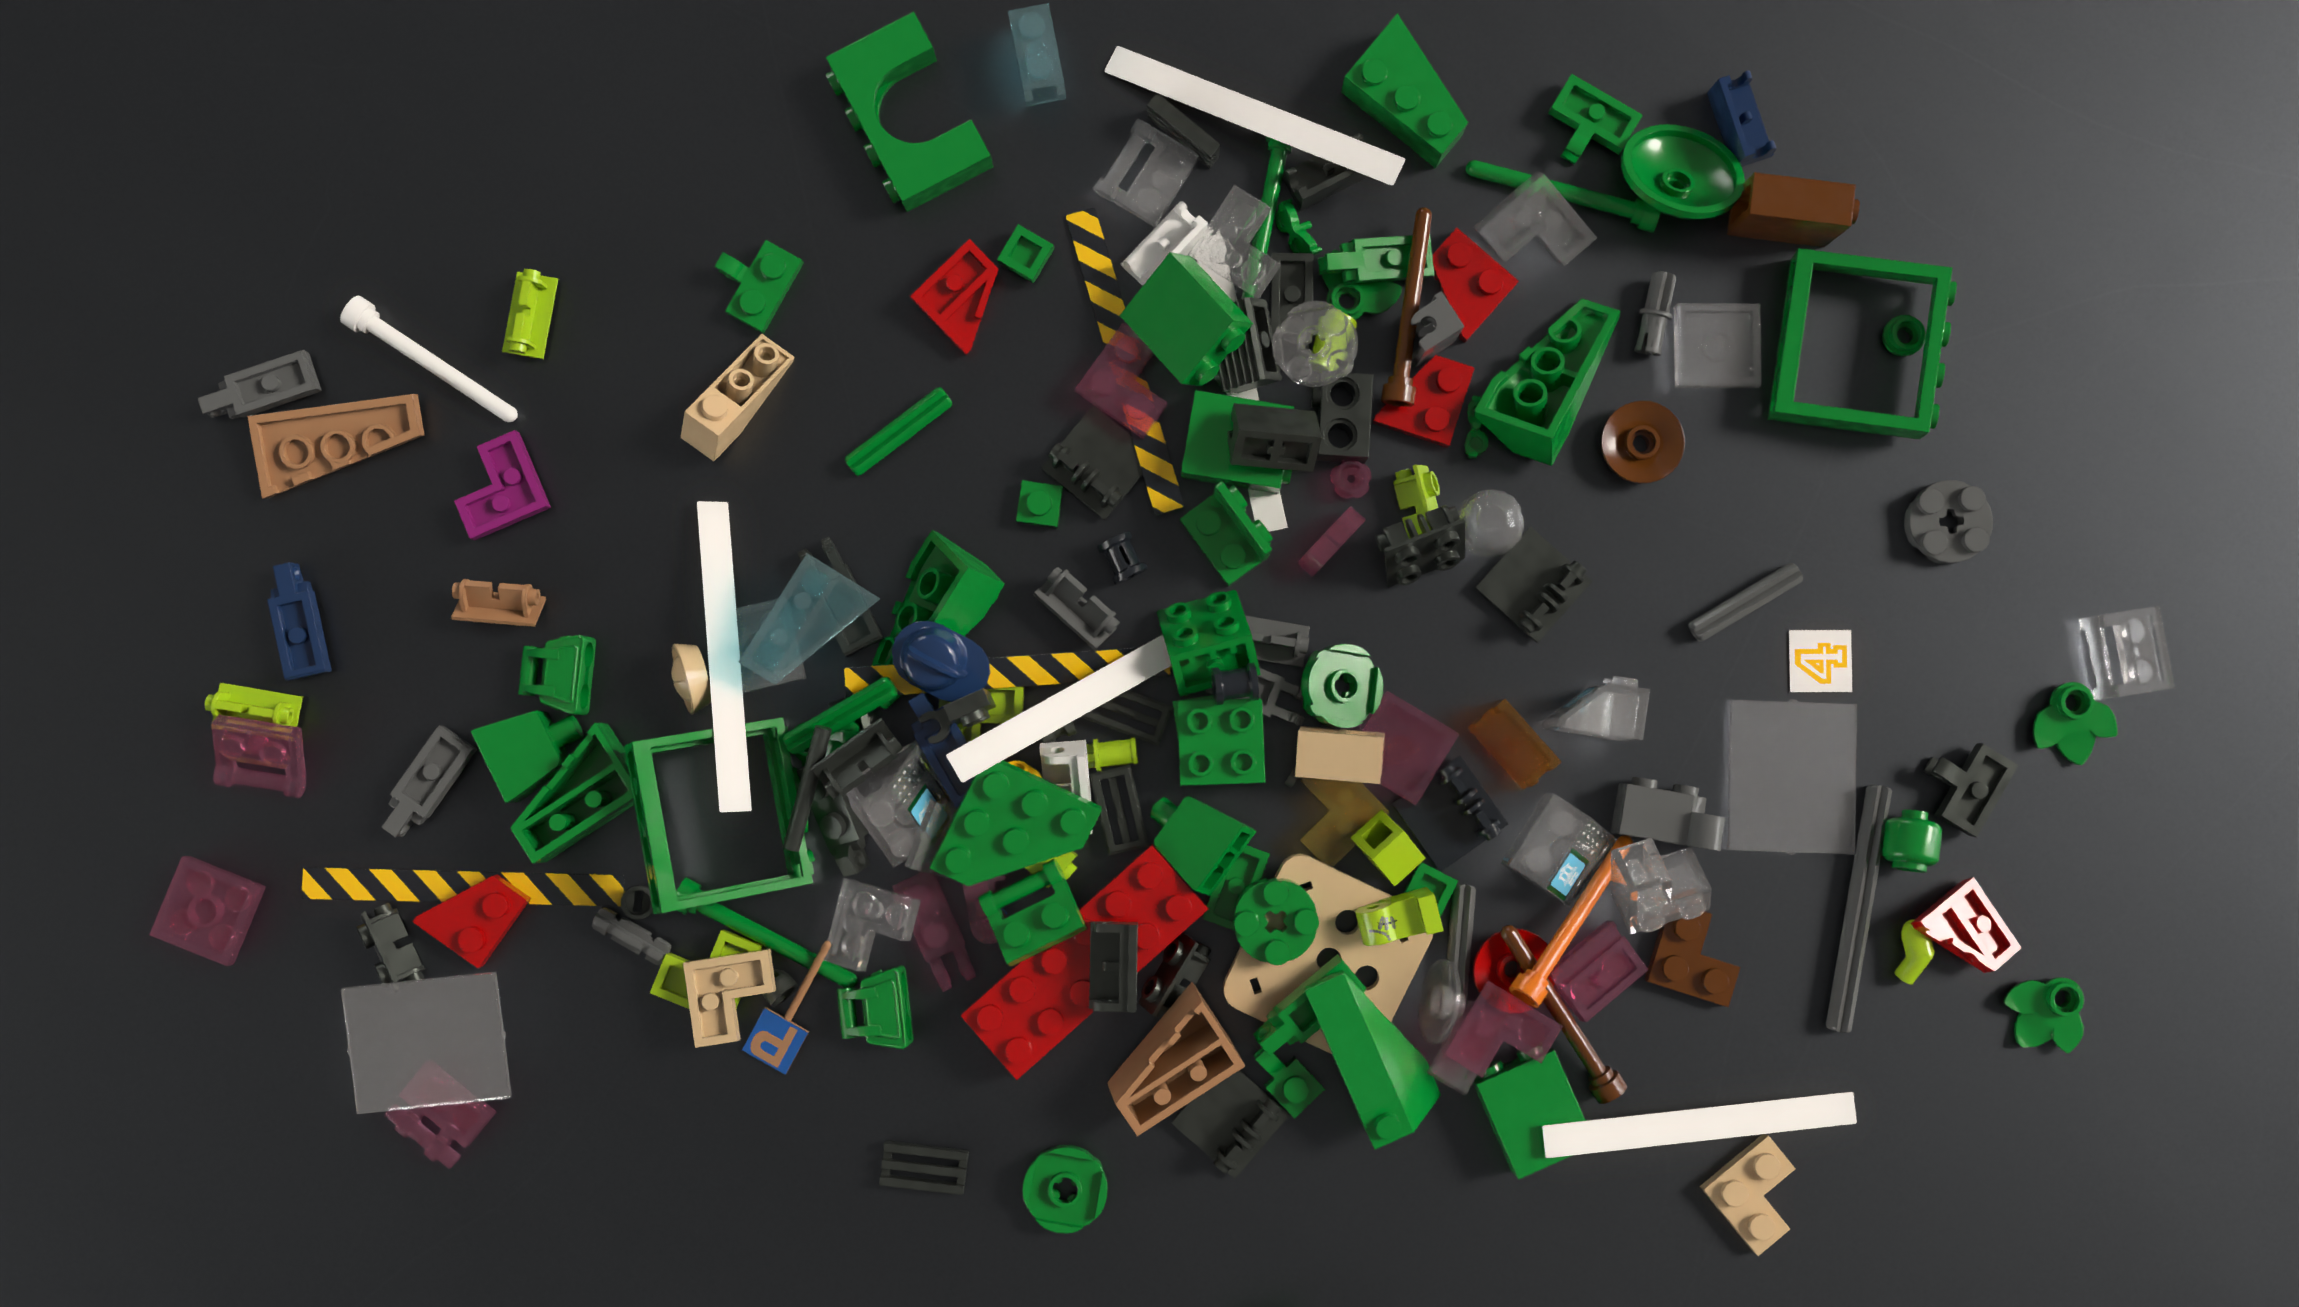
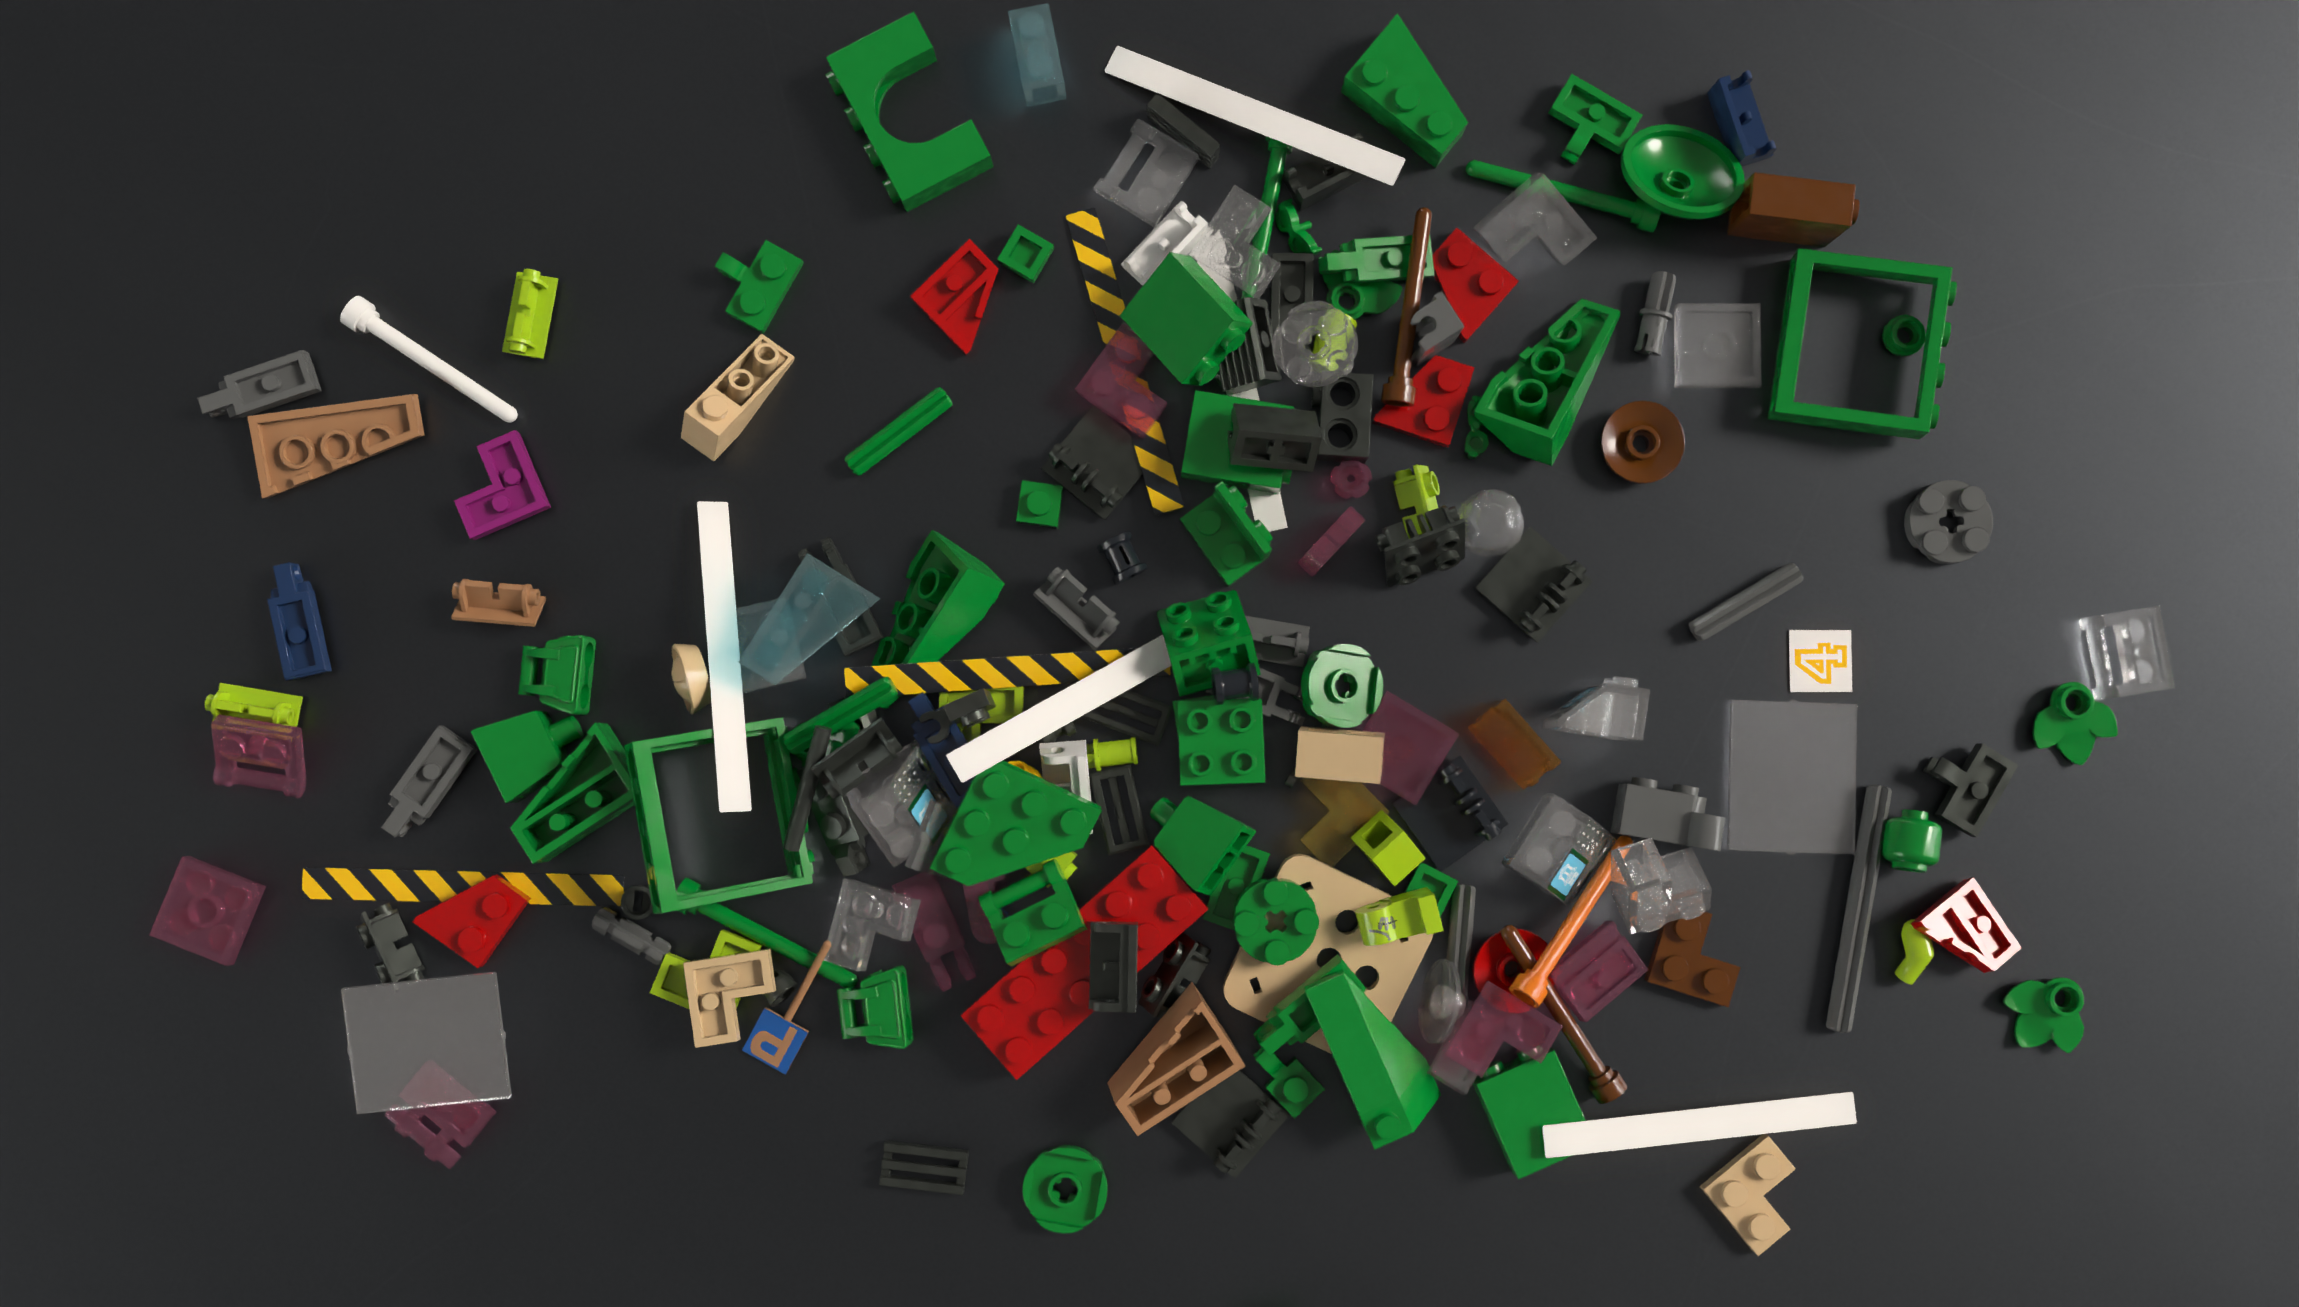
dark blue piece [892,621,990,702] -> none

